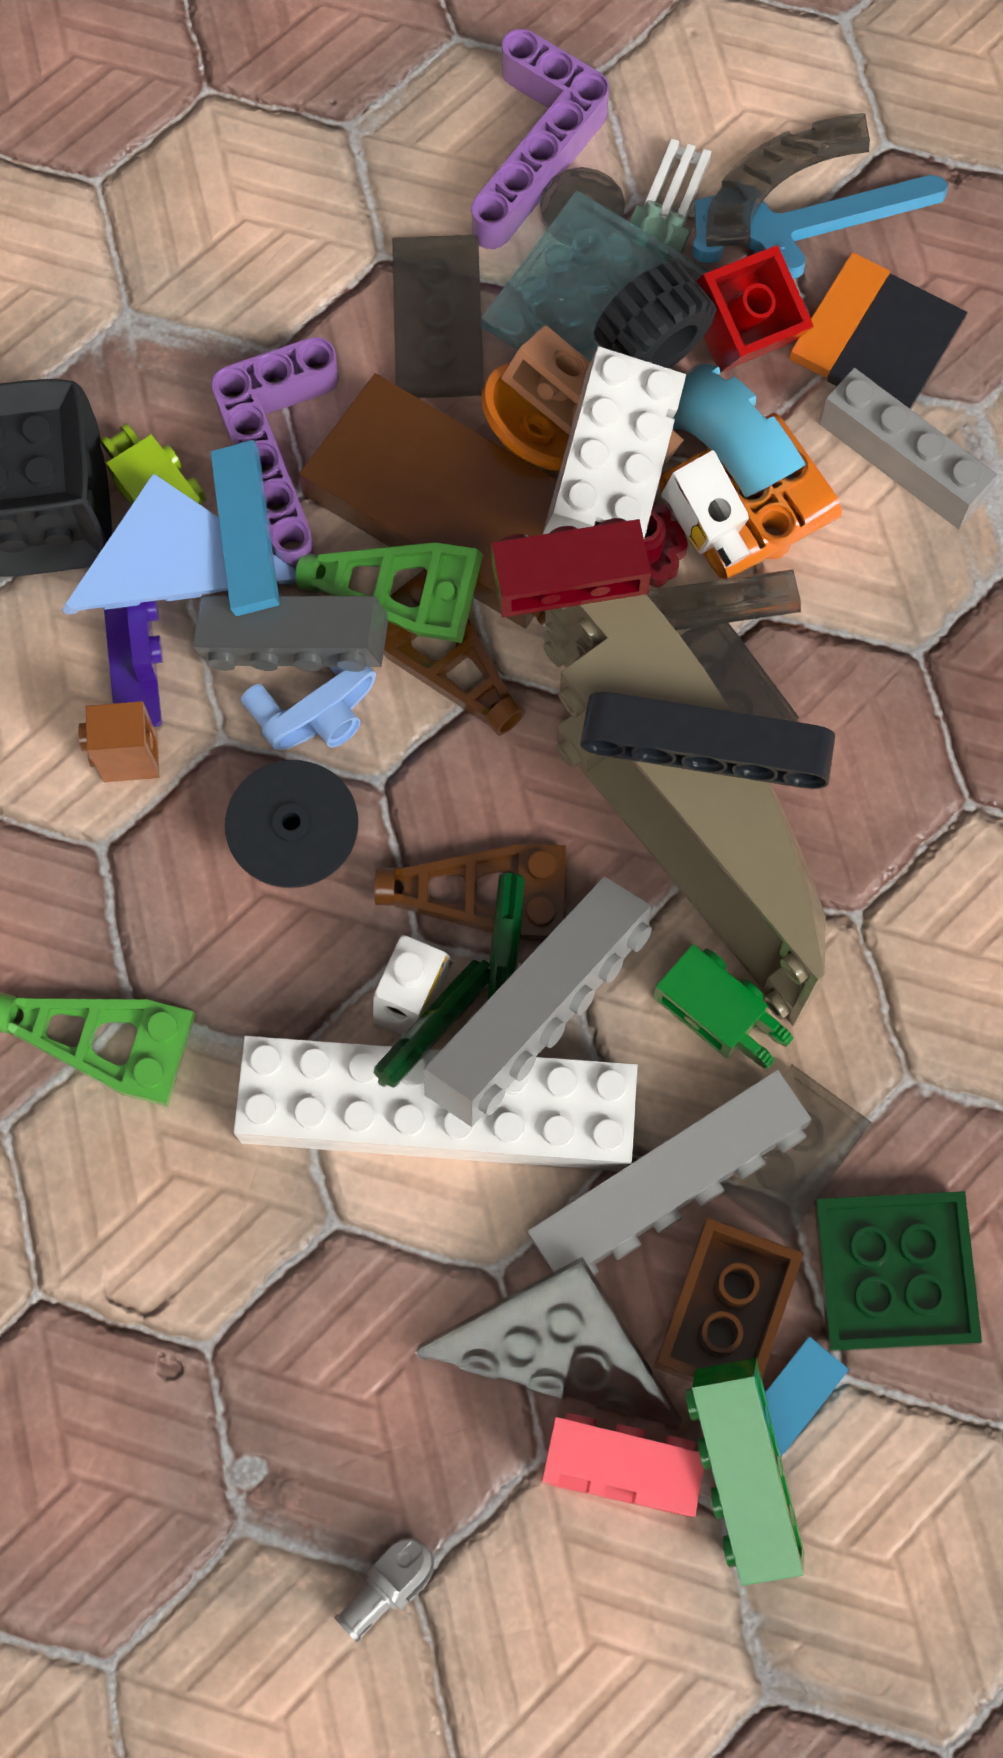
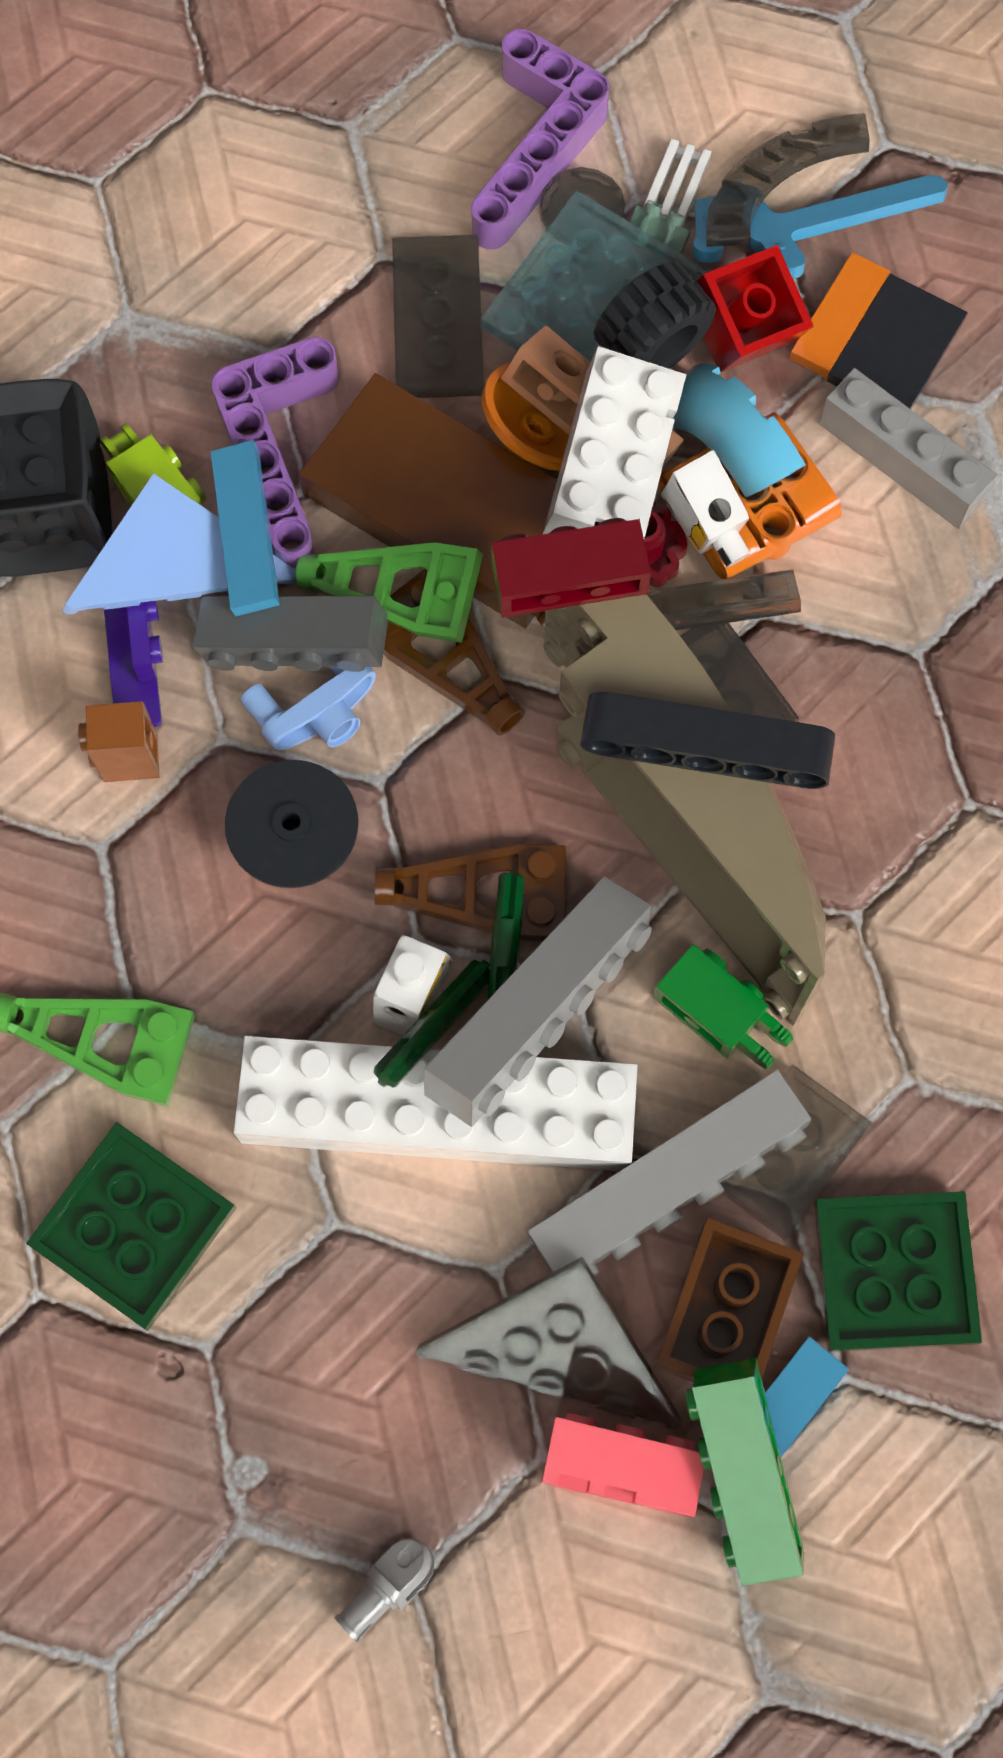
none -> dark green plate [26,1122,237,1331]

